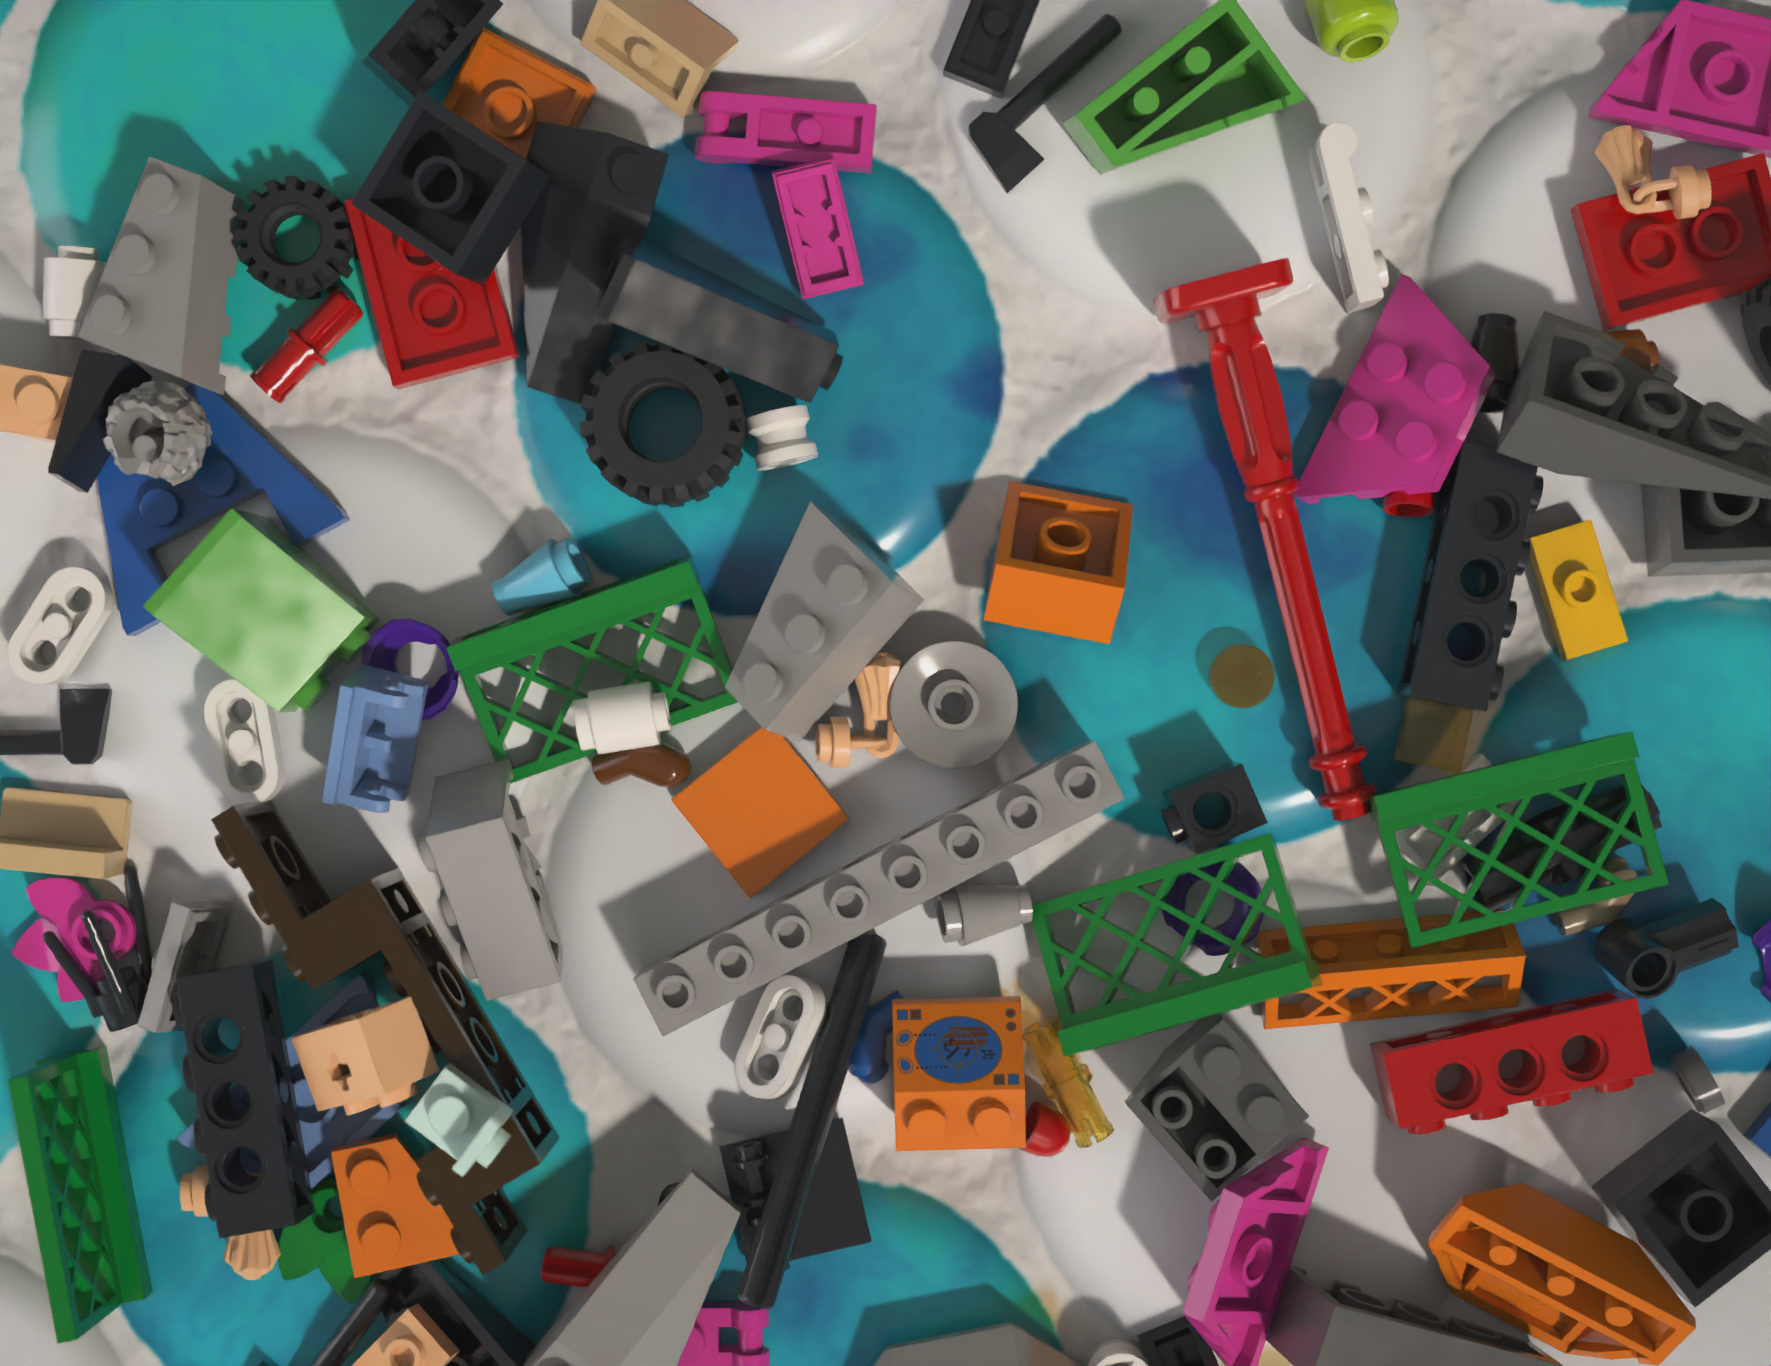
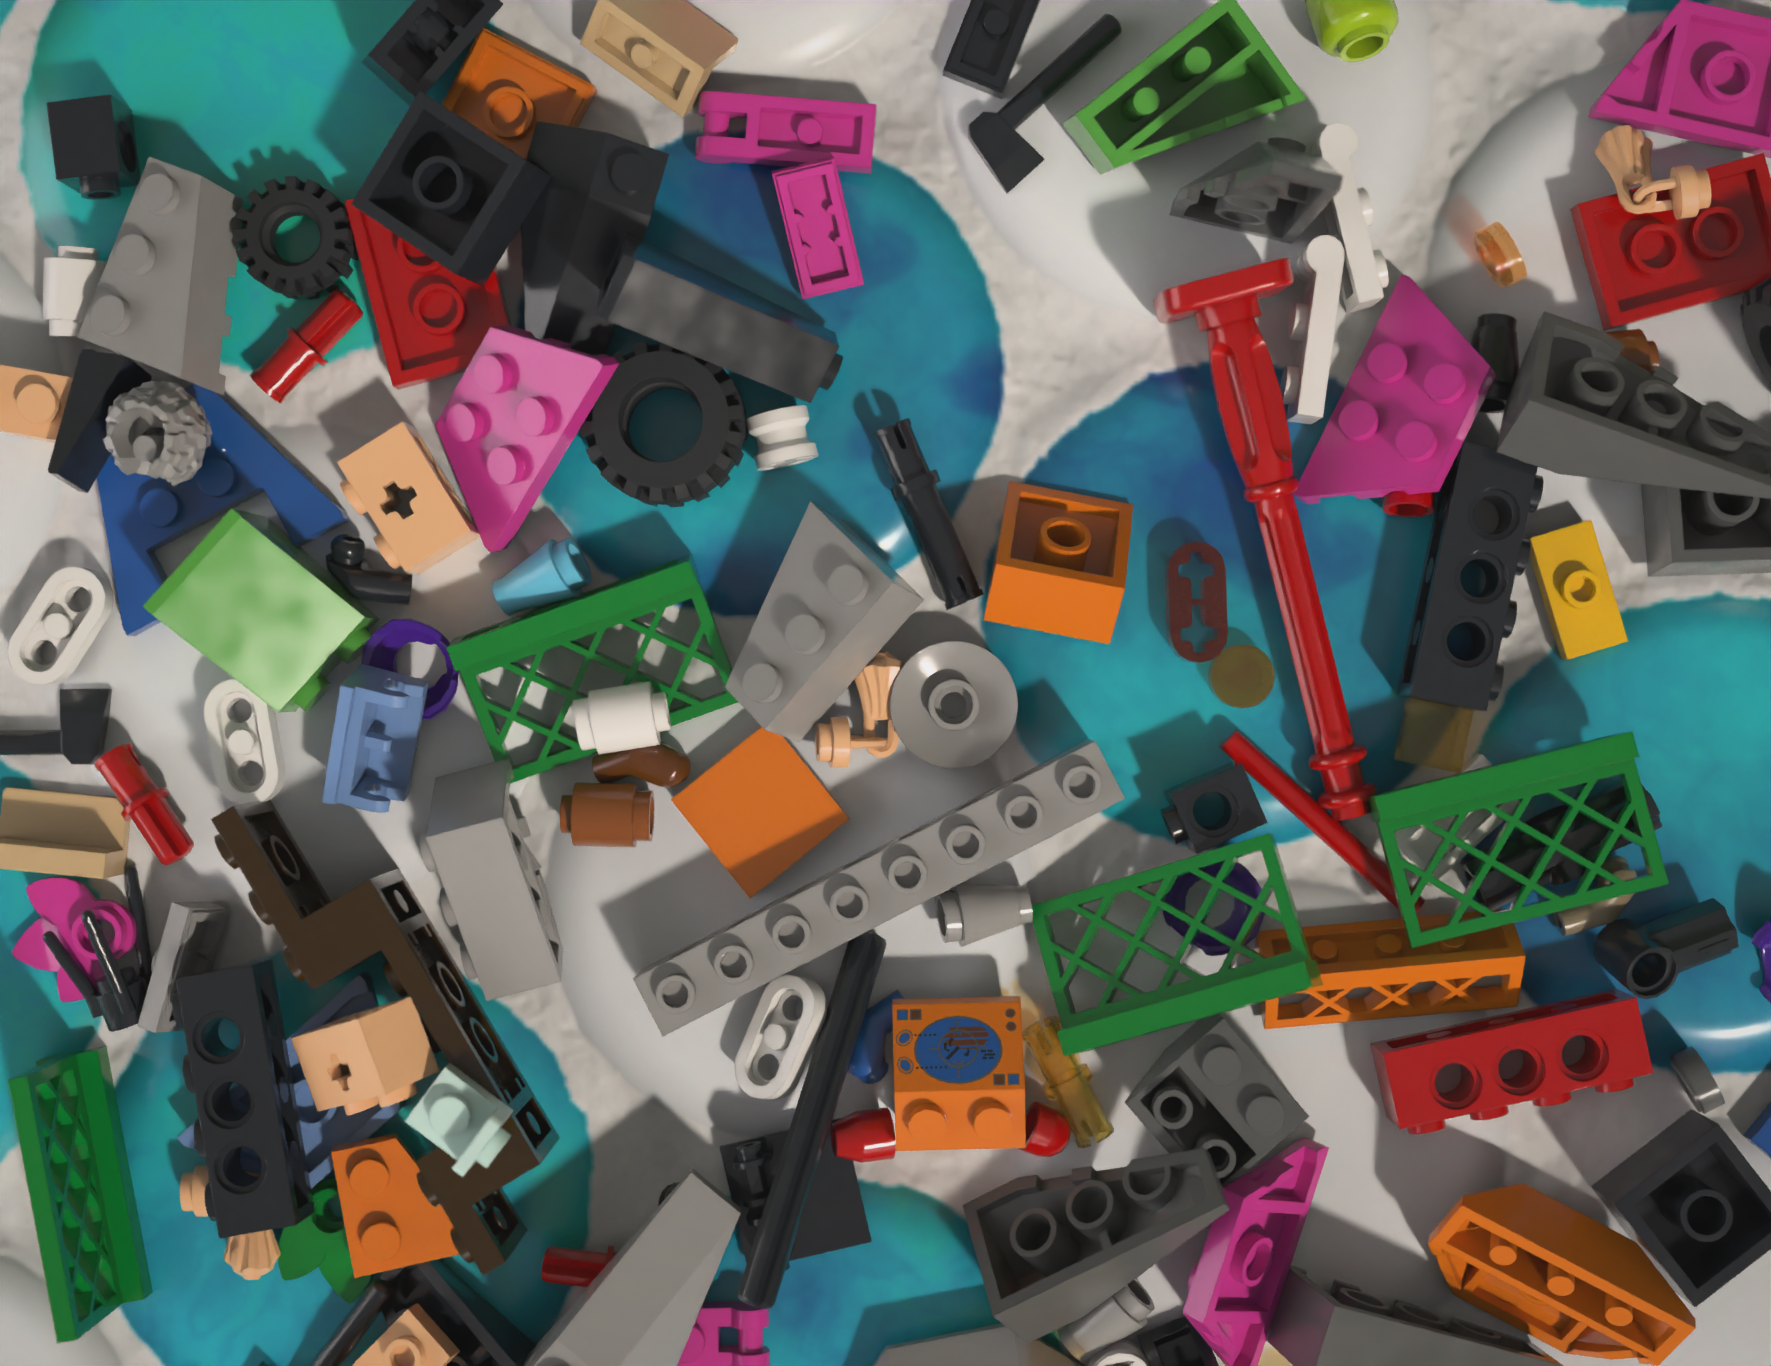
none -> black brick [47,94,141,200]
none -> red axle [94,743,194,865]
none -> black arm [326,534,412,605]
none -> light nougat brick [337,421,480,575]
none -> dark pink wing [435,325,619,553]
none -> dark orange brick [560,782,655,847]
none -> red hose [830,1107,896,1163]
none -> black pin [872,418,984,610]
none -> dark grey wedge [962,1148,1230,1344]
none -> light grey cone [1059,1279,1155,1362]
none -> clear red beam [1165,542,1228,663]
none -> dark grey wedge [1169,137,1343,244]
none -> red bar [1219,729,1425,913]
none -> white plate [1280,235,1345,424]
none -> clear orange tile [1474,221,1527,289]

